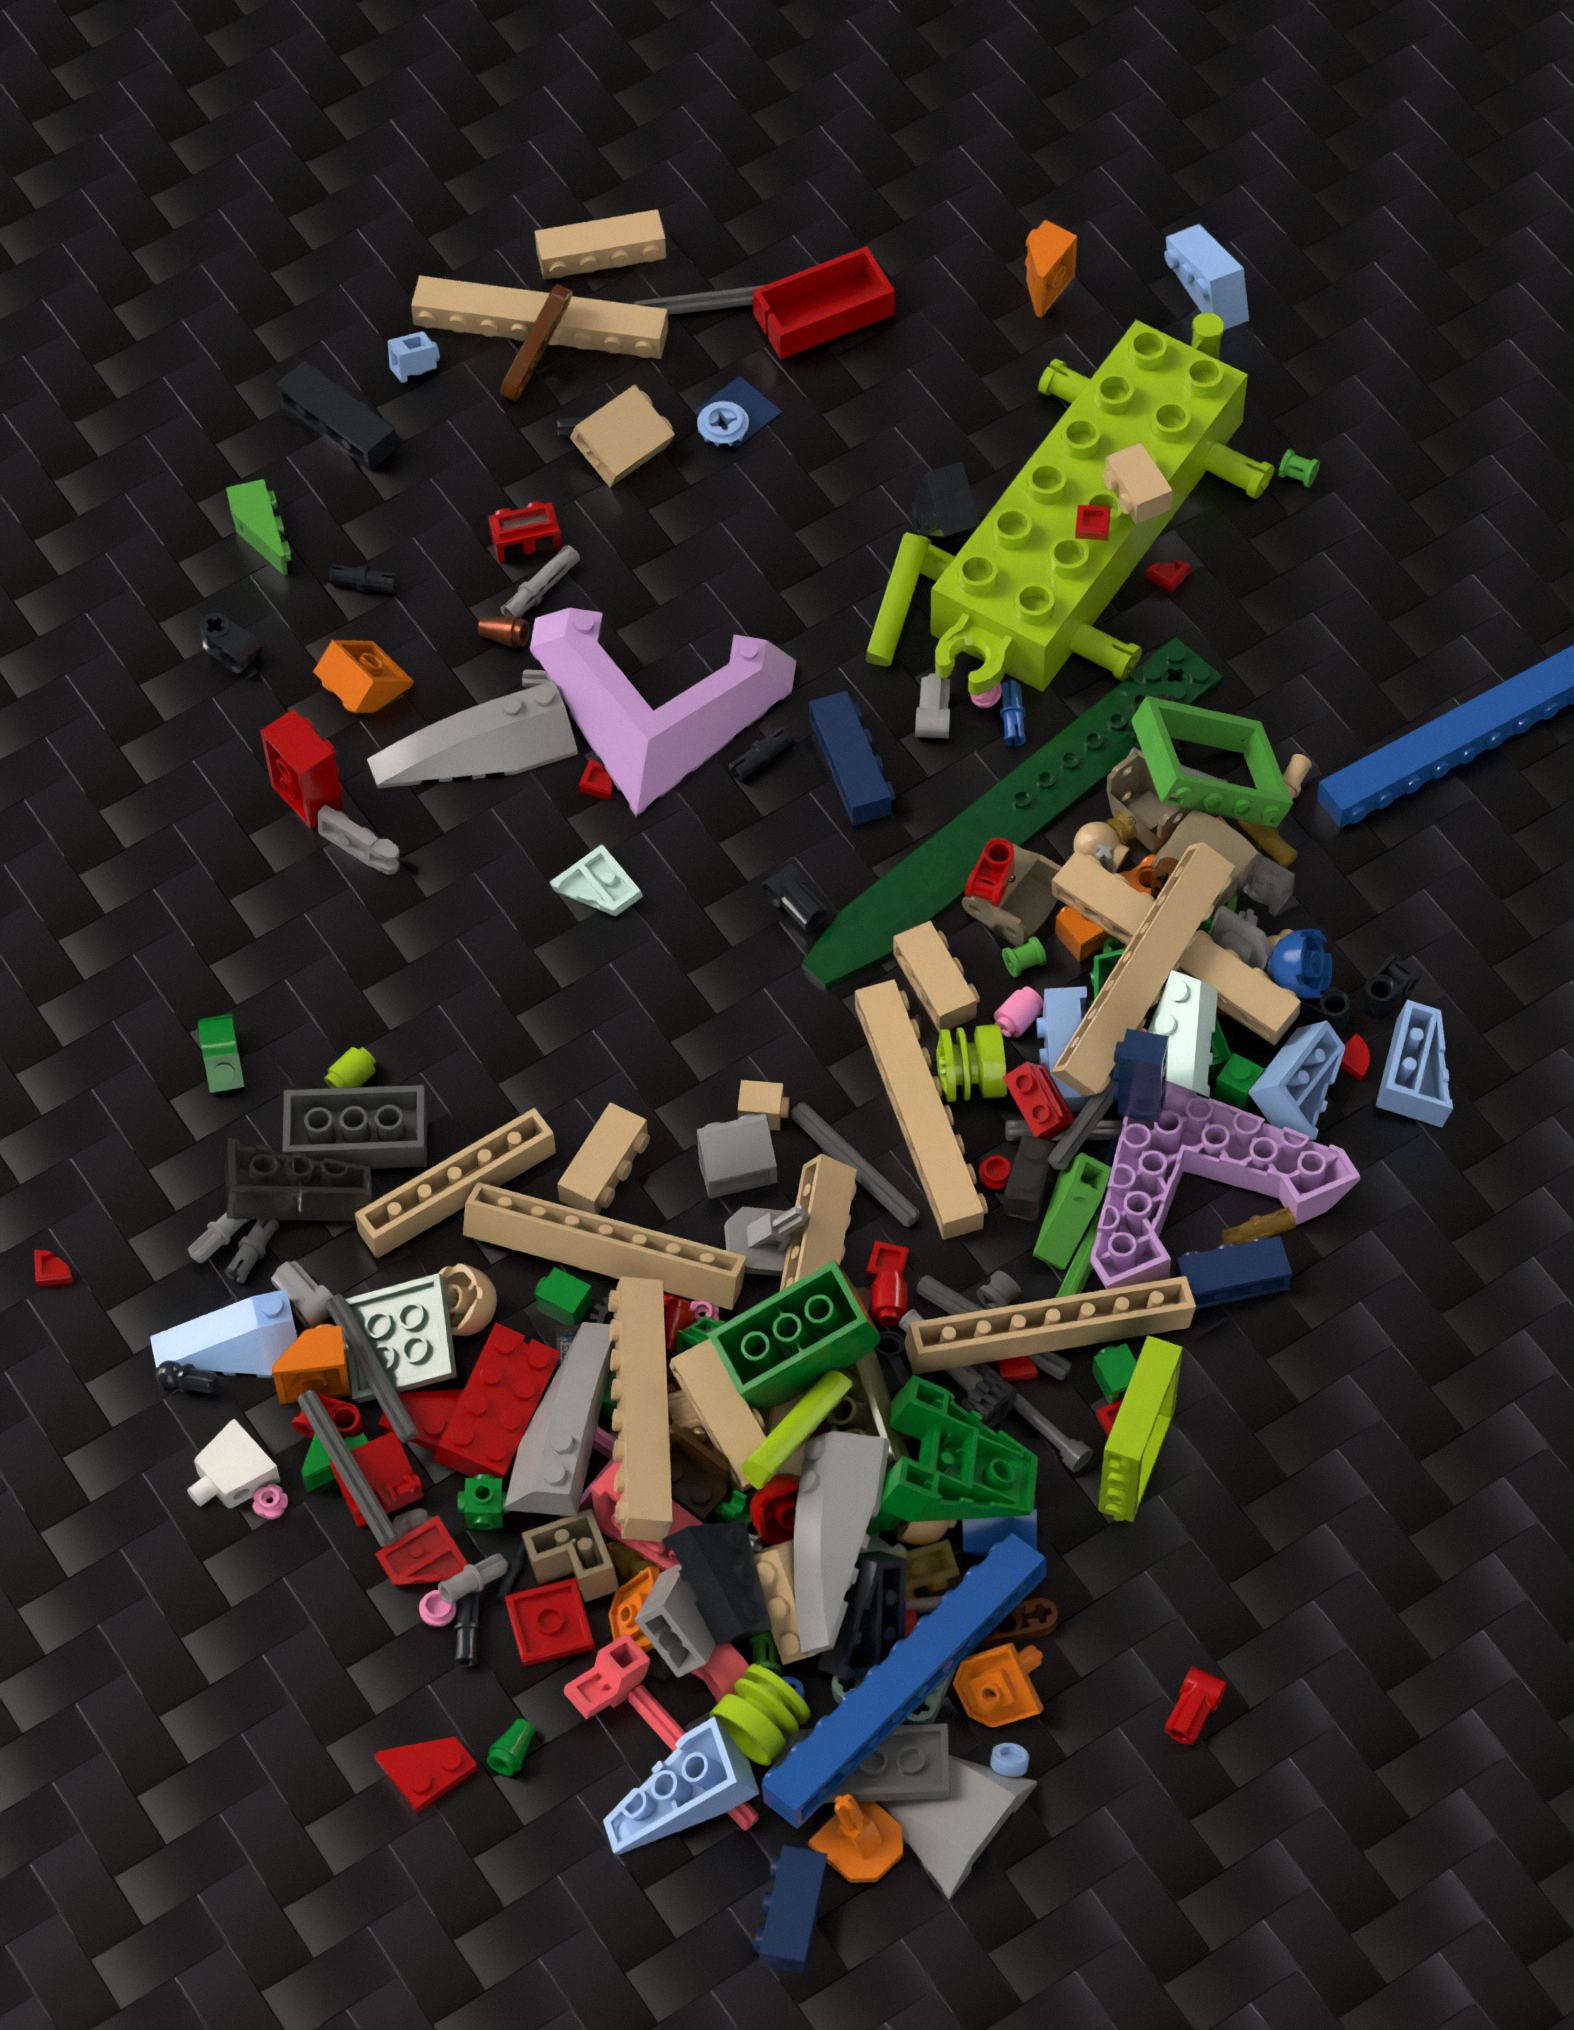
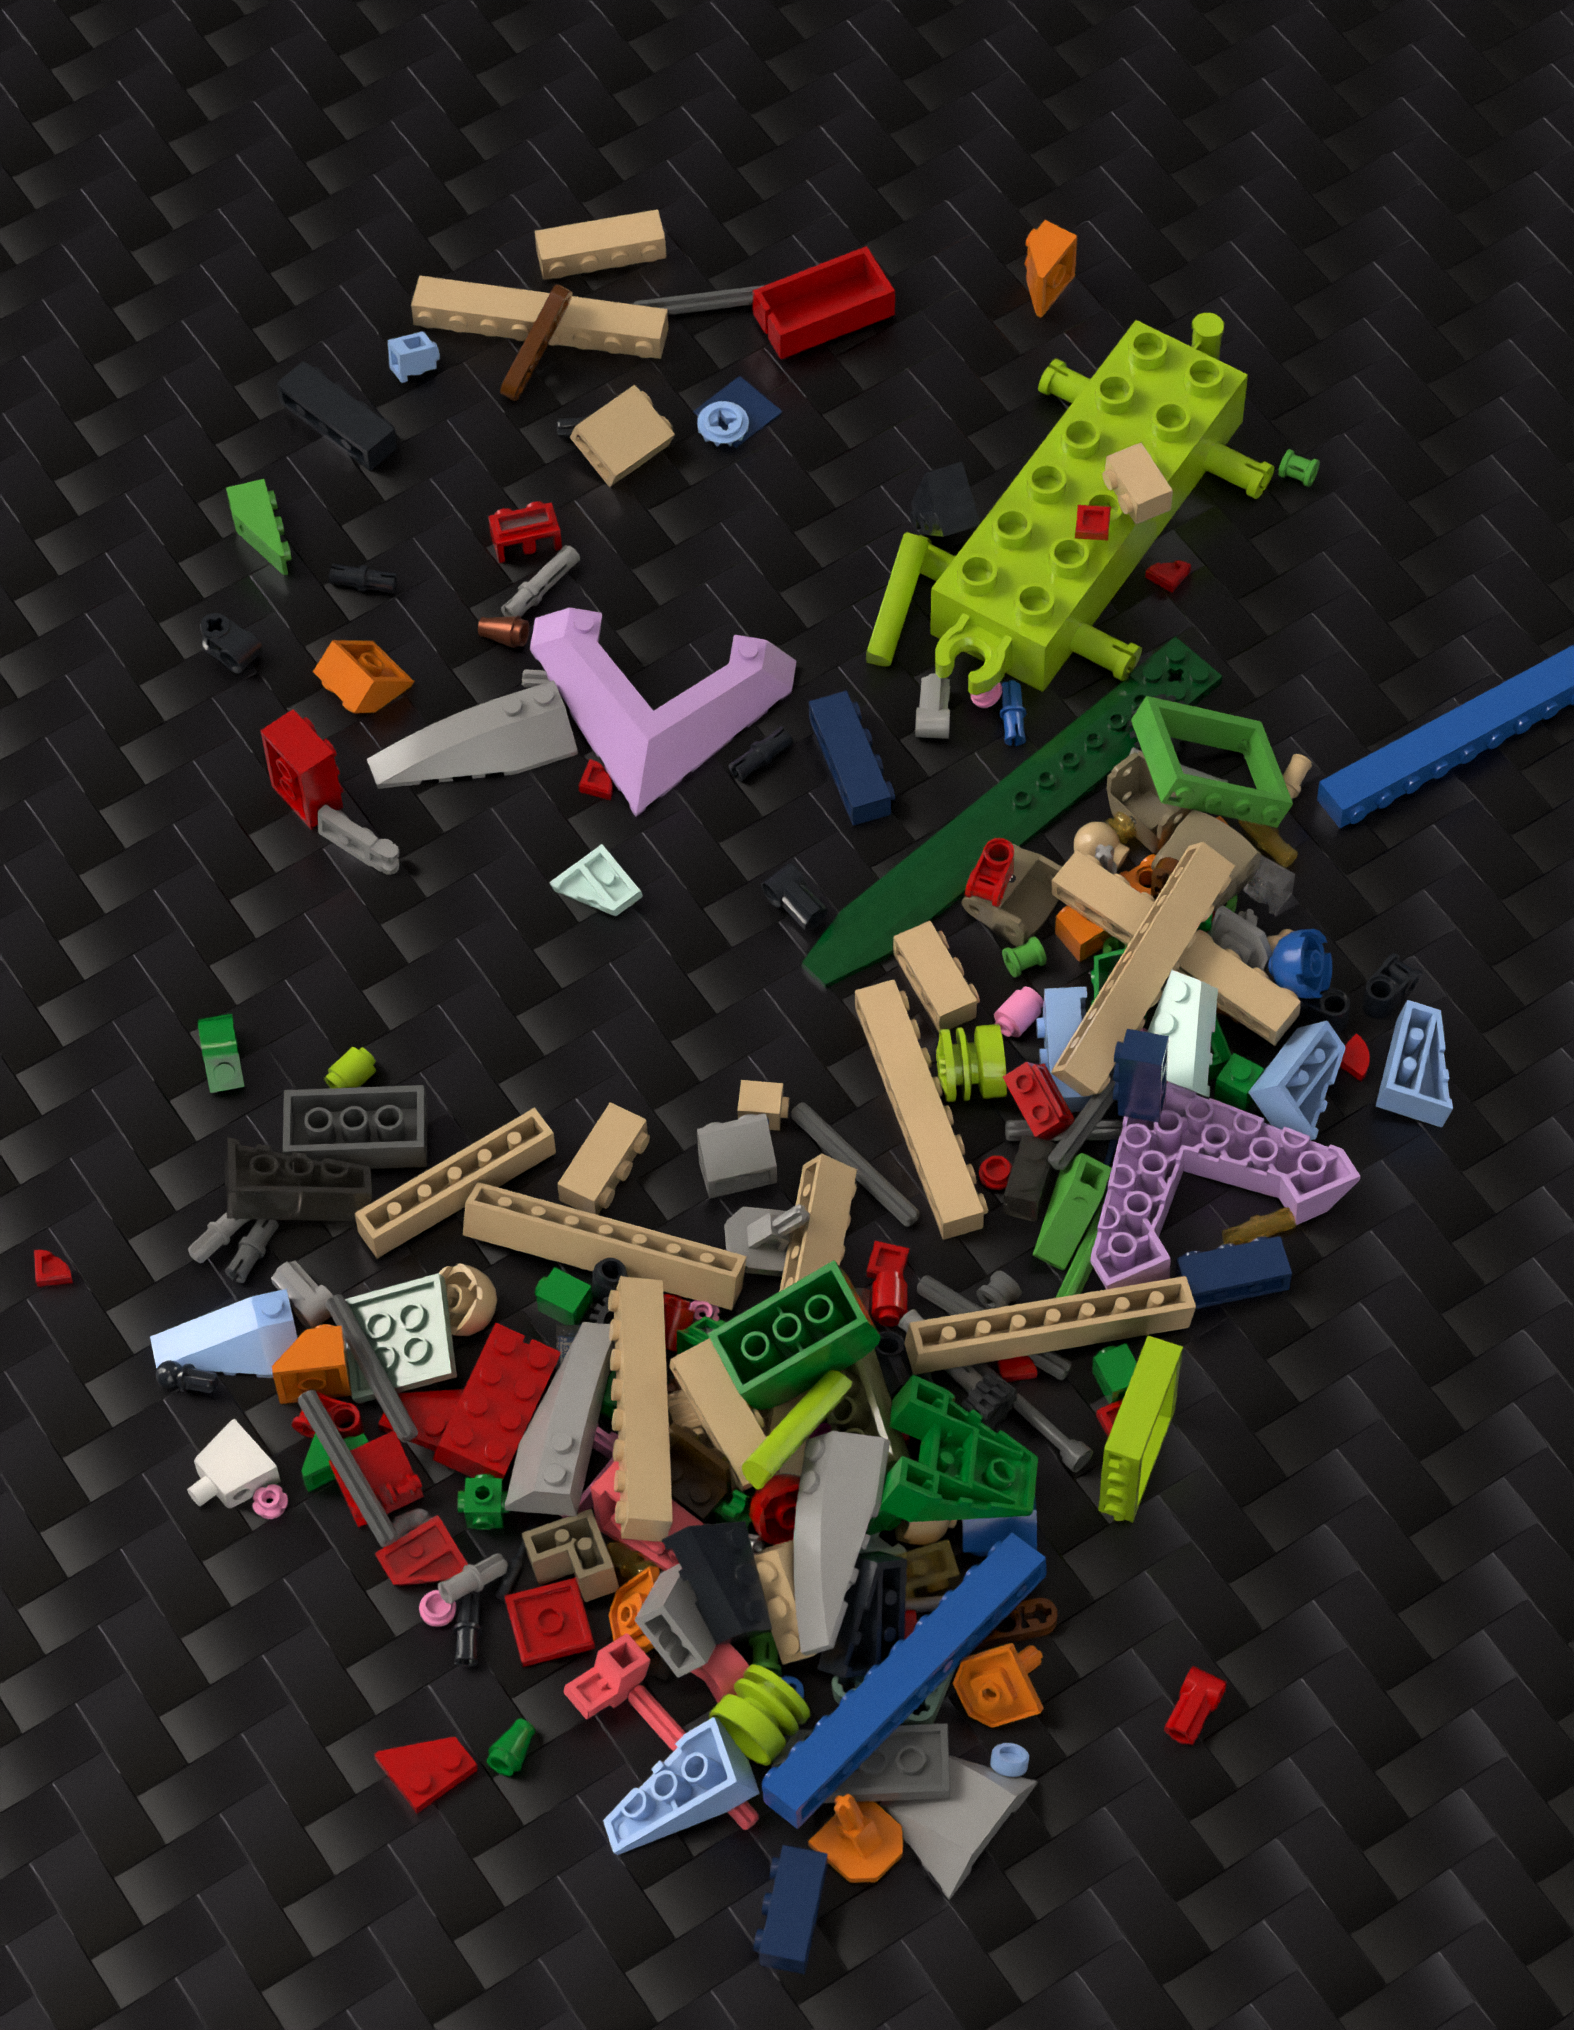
light blue wedge [1164,224,1249,330] -> none
none -> black cone [592,1258,628,1305]

